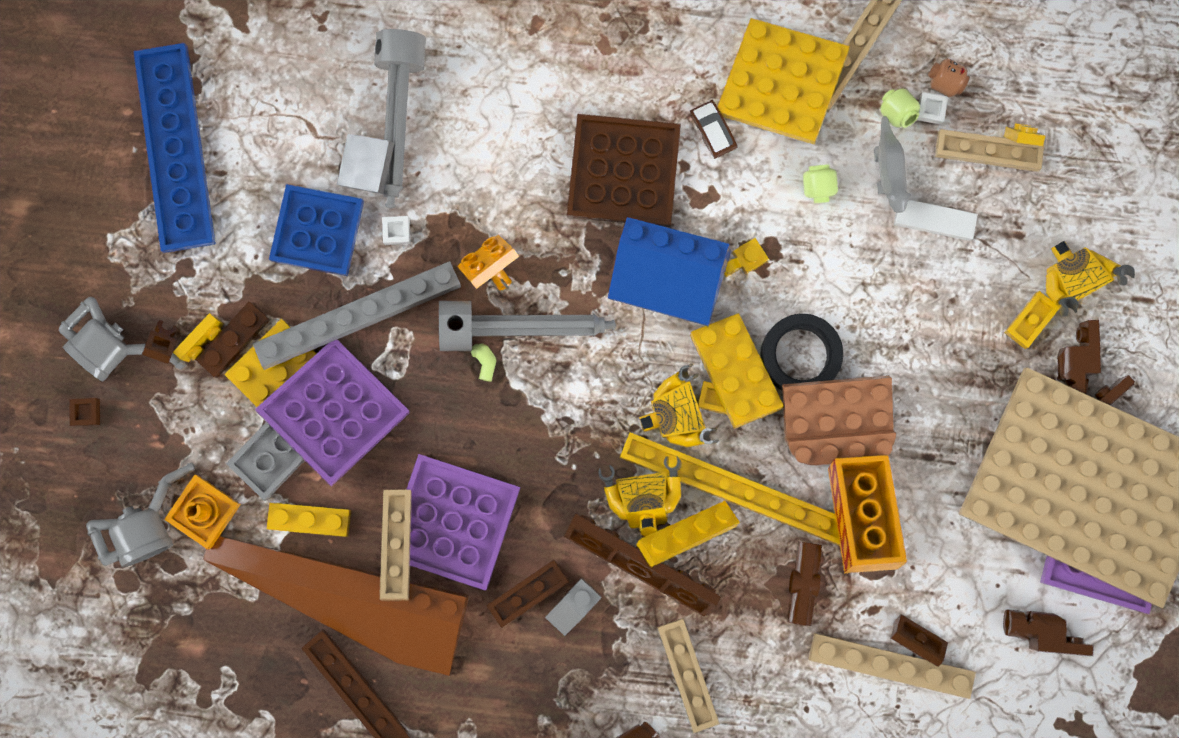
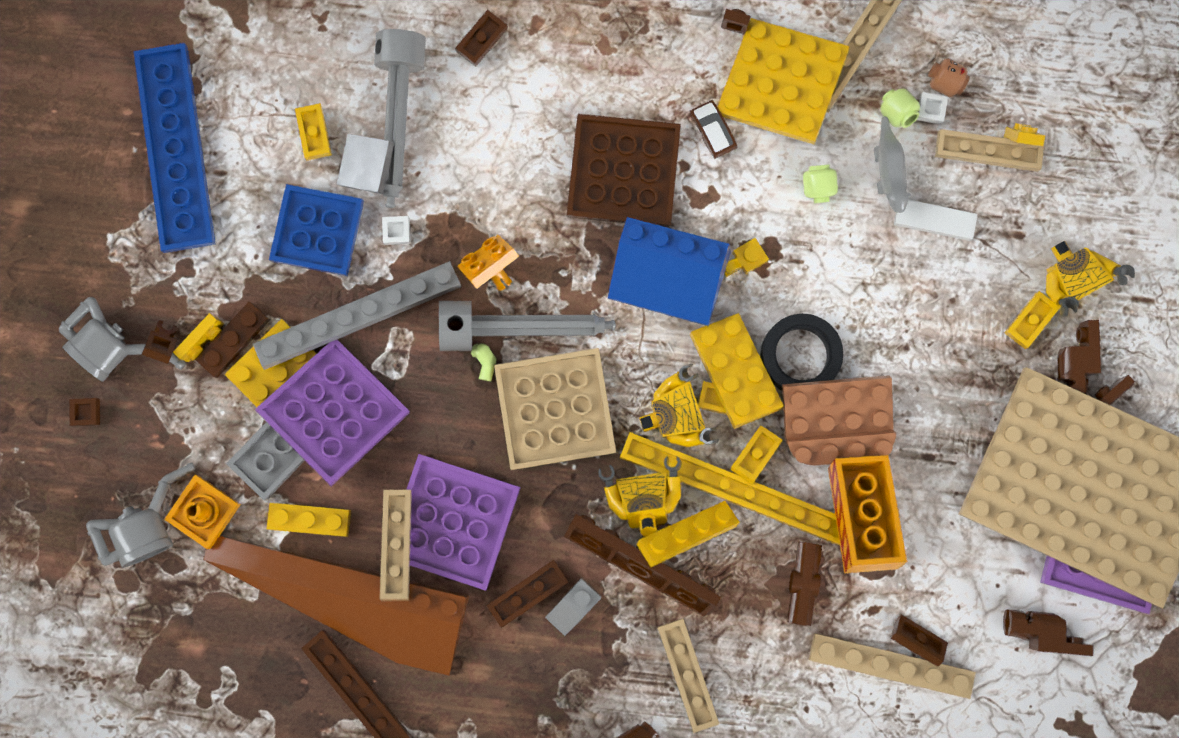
none -> yellow plate [295,103,332,161]
none -> reddish brown plate [455,9,508,67]
none -> tan plate [494,348,616,470]
none -> reddish brown plate [721,9,751,34]
none -> yellow plate [730,425,783,484]

